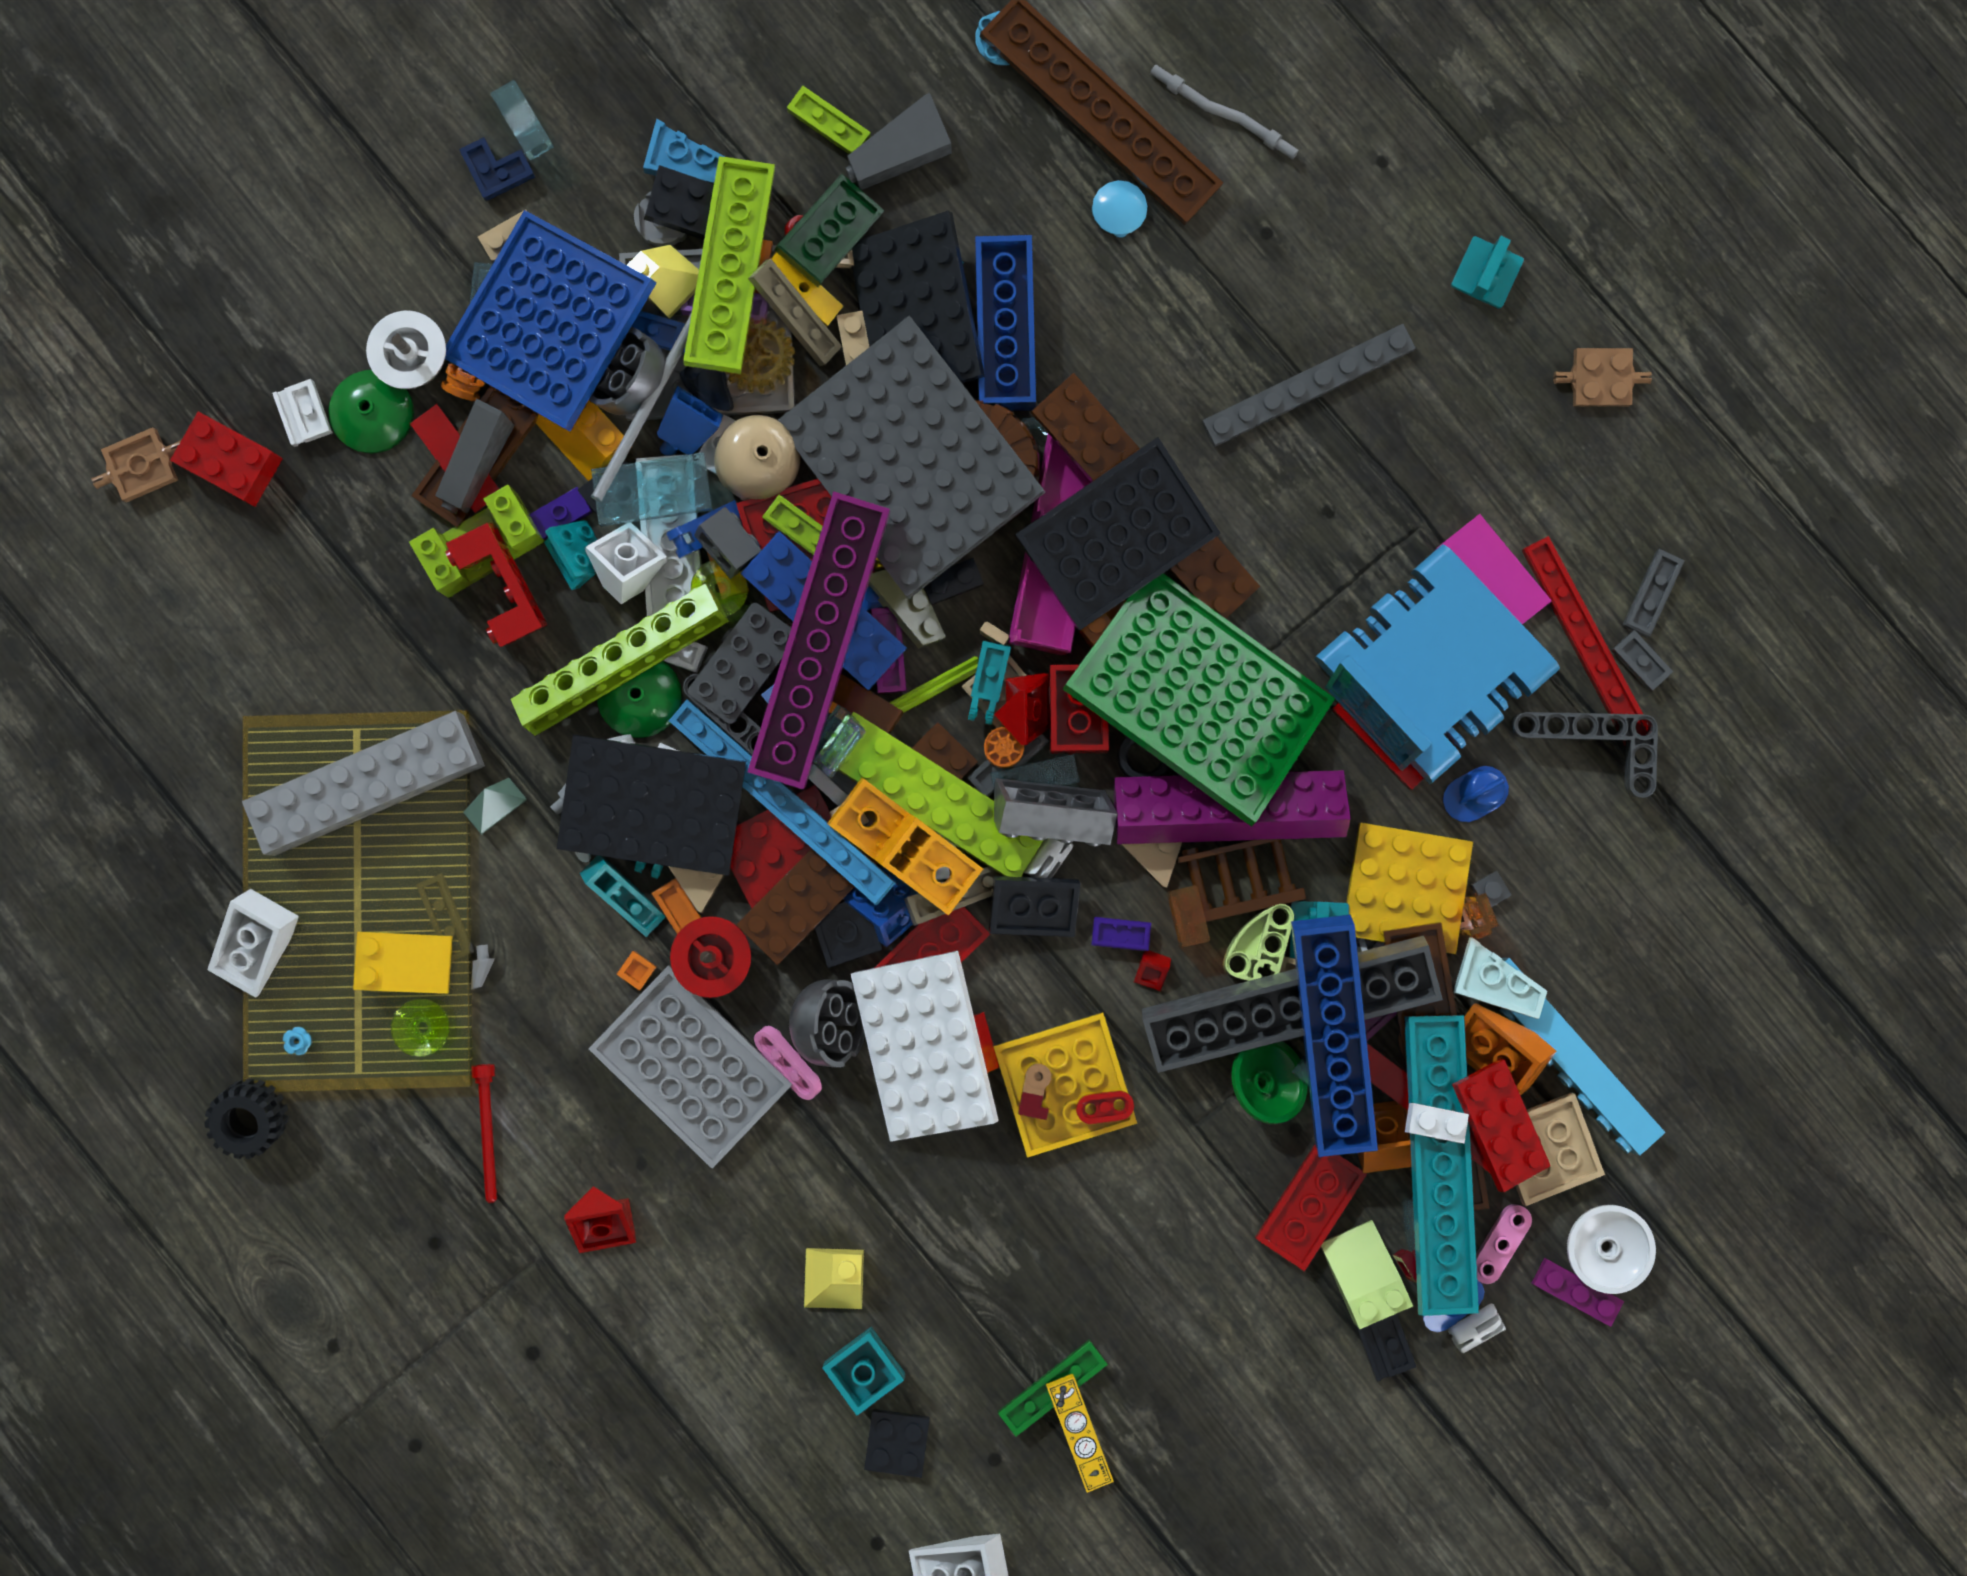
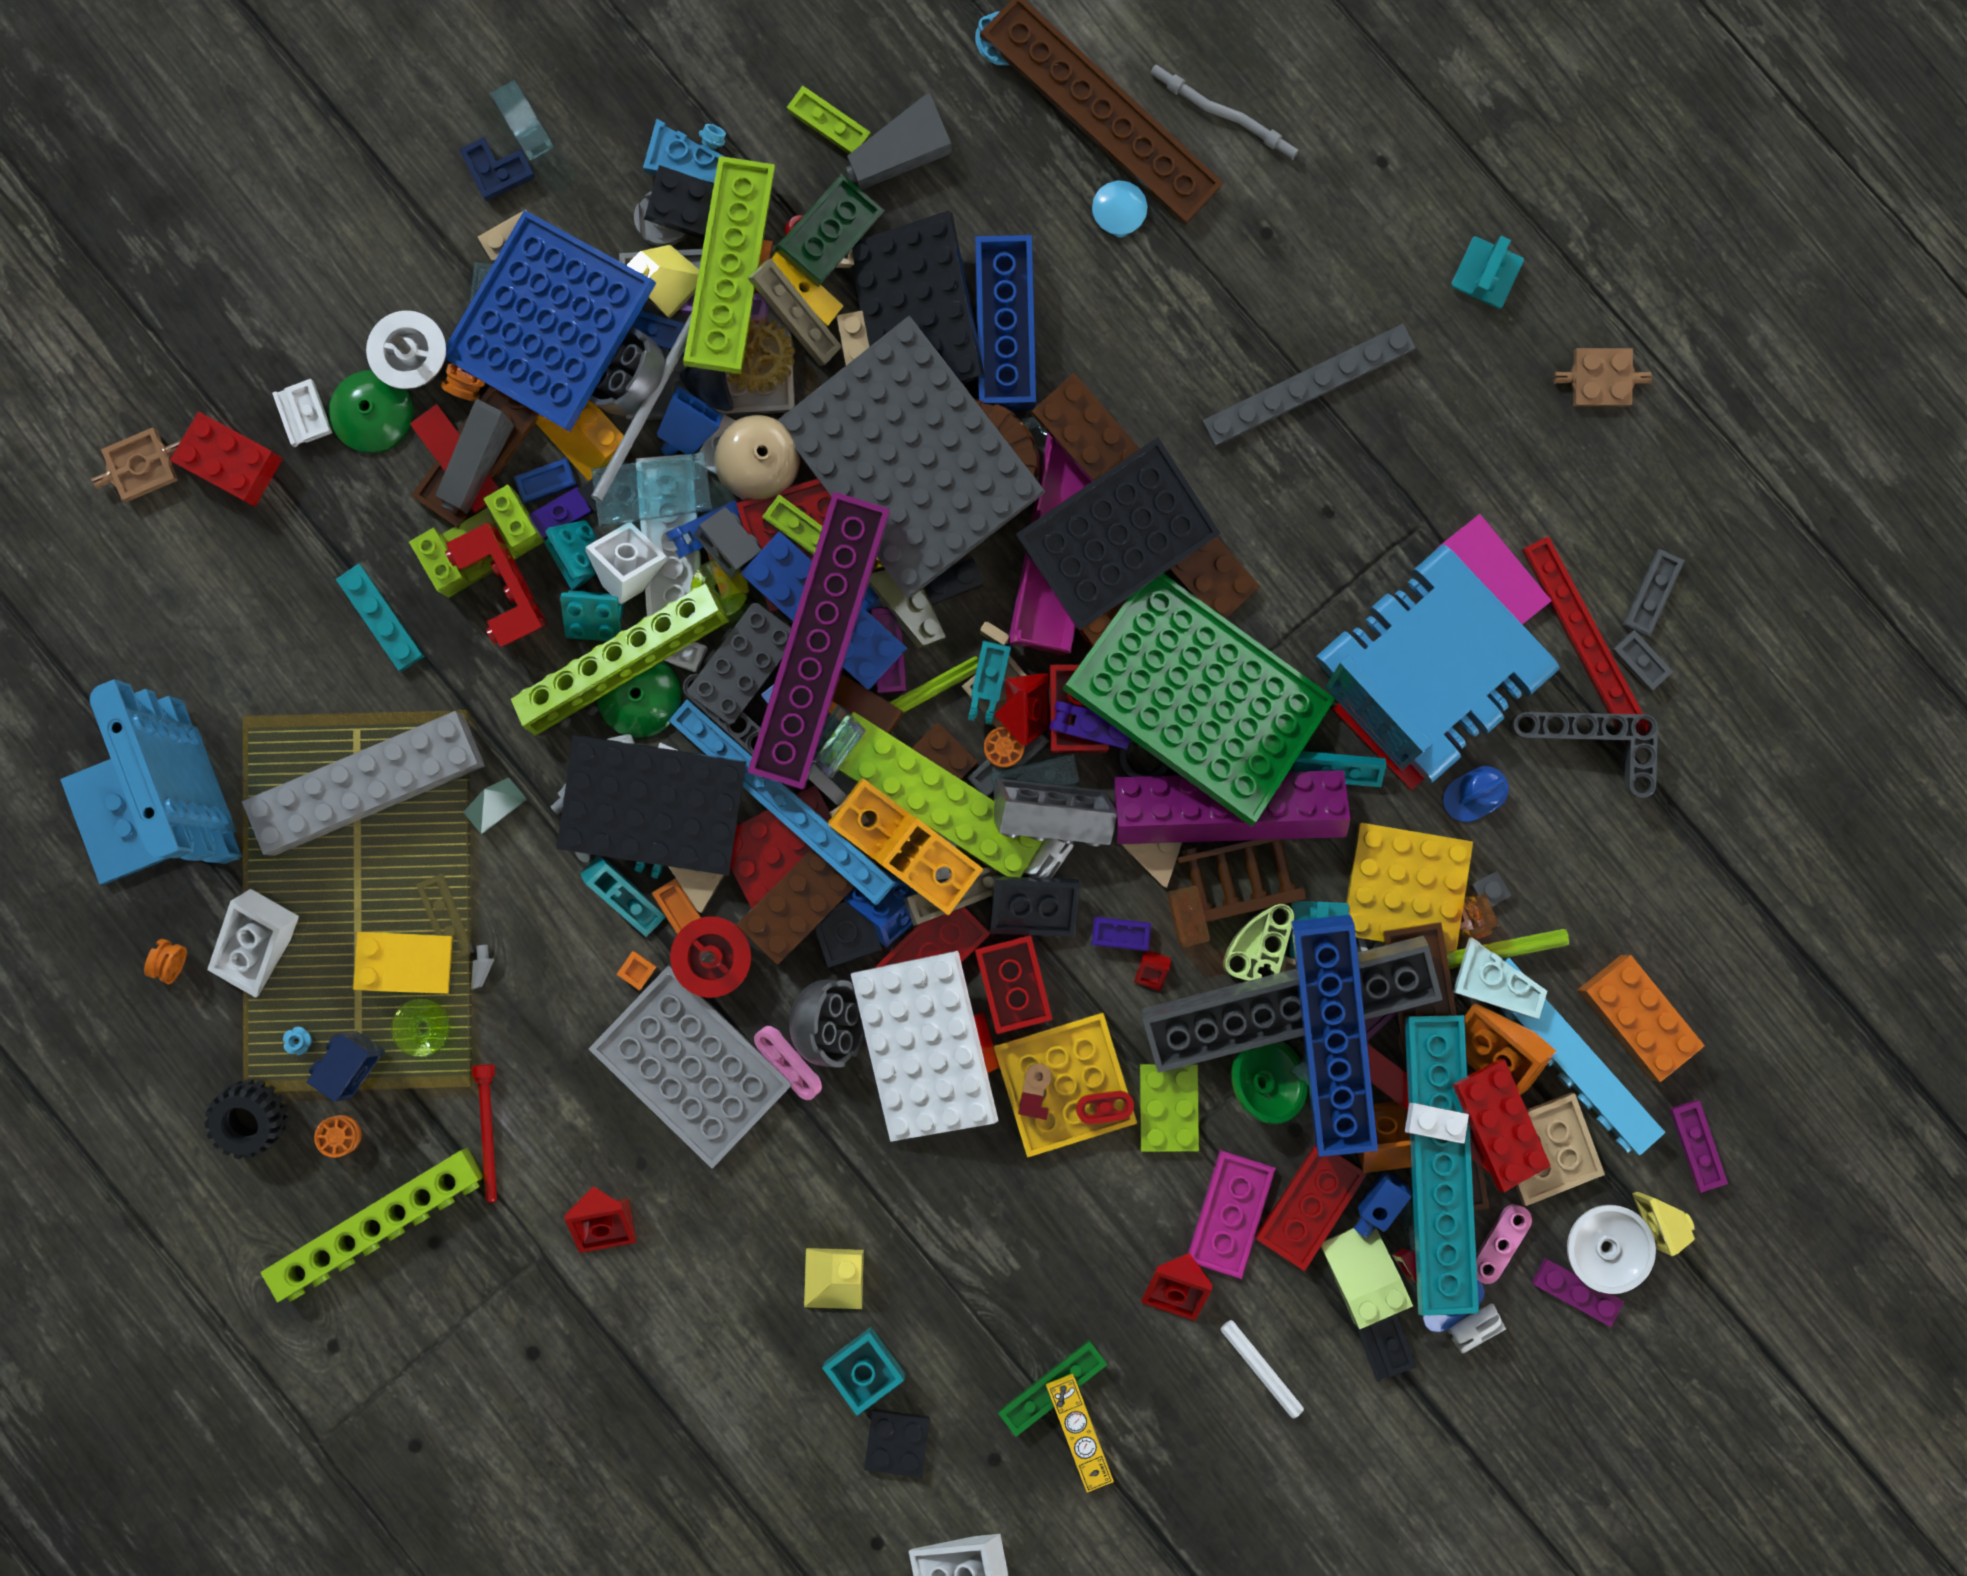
none -> dark azure bracket [60,679,243,885]
none -> orange wheel [144,939,187,984]
none -> lime brick [260,1148,484,1303]
none -> dark blue brick [306,1031,385,1102]
none -> orange wheel [314,1115,362,1158]
none -> teal plate [336,563,425,672]
none -> blue tile [514,458,578,505]
none -> teal bracket [560,590,626,641]
none -> medium azure plate [699,124,726,149]
none -> red brick [975,935,1053,1034]
none -> dark purple plate [1049,701,1130,750]
none -> lime plate [1140,1064,1199,1152]
none -> red slope [1141,1253,1213,1321]
none -> dark pink tile [1188,1150,1276,1279]
none -> white axle [1221,1320,1304,1419]
none -> teal plate [1289,751,1386,787]
none -> blue torso [1354,1170,1412,1238]
none -> lime axle [1446,929,1569,969]
none -> orange brick [1577,955,1705,1082]
none -> light yellow slope [1632,1192,1695,1256]
none -> magenta plate [1669,1100,1728,1193]

